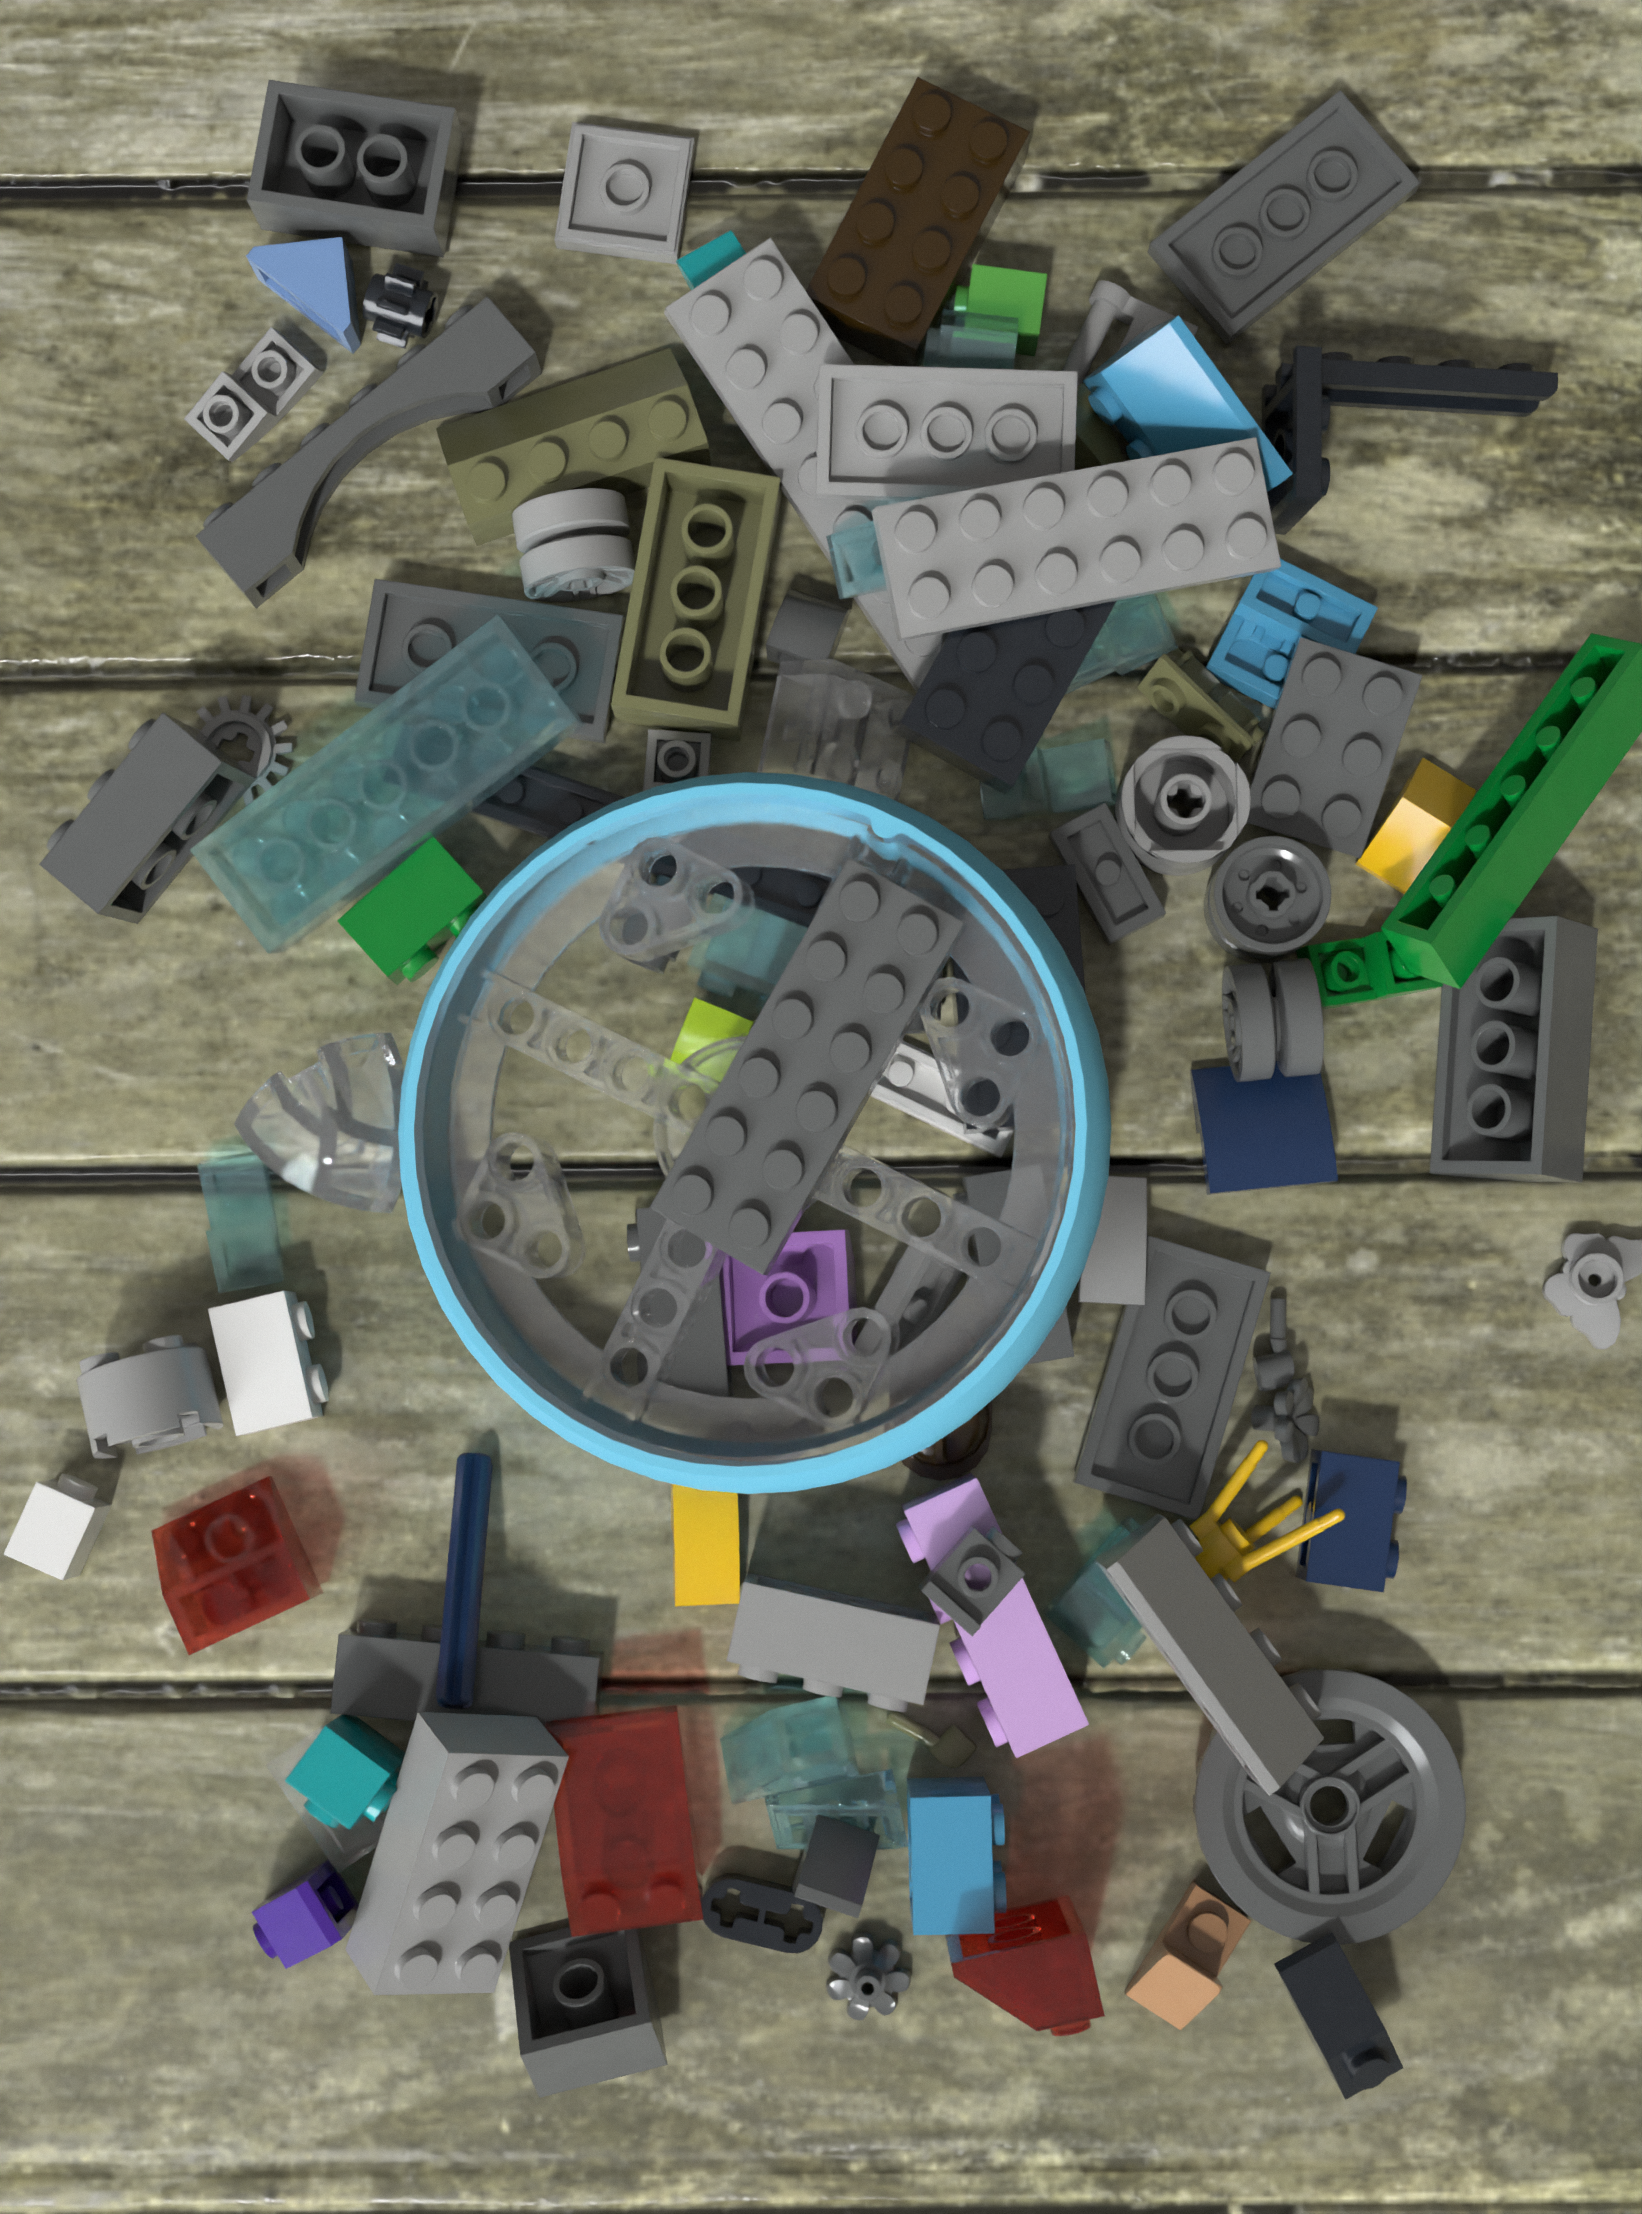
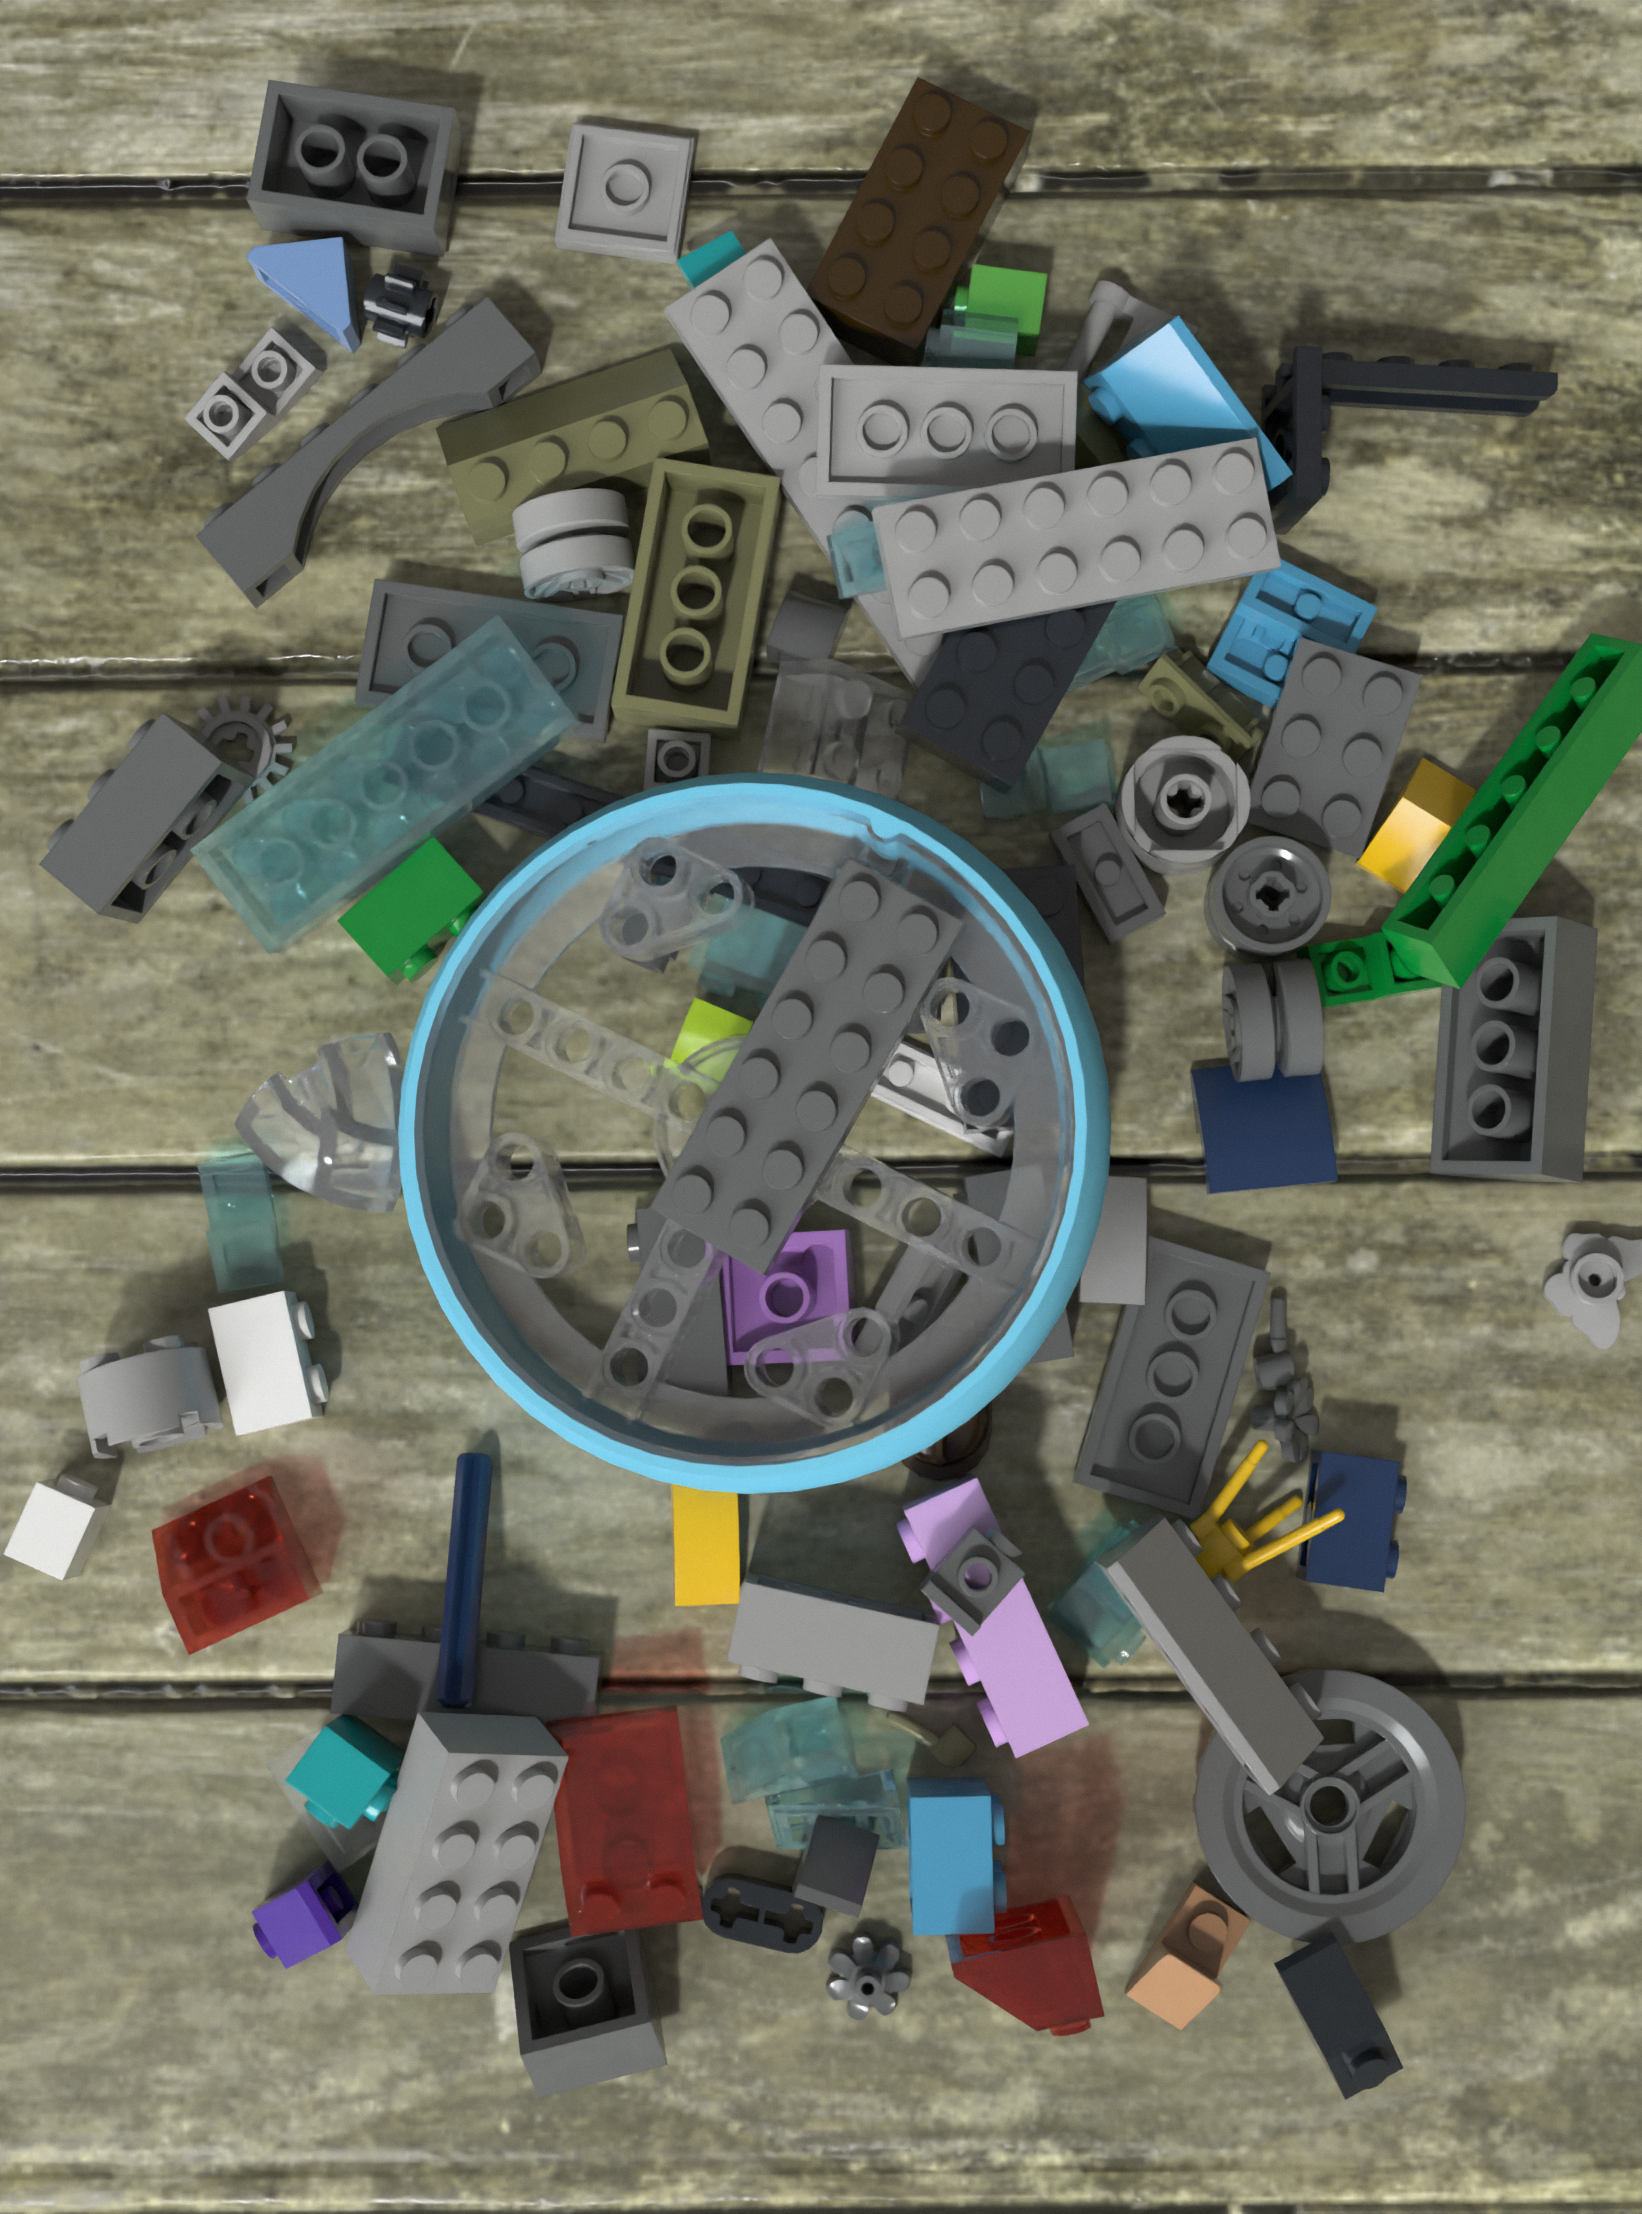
dark grey plate [1147,90,1421,345] -> none

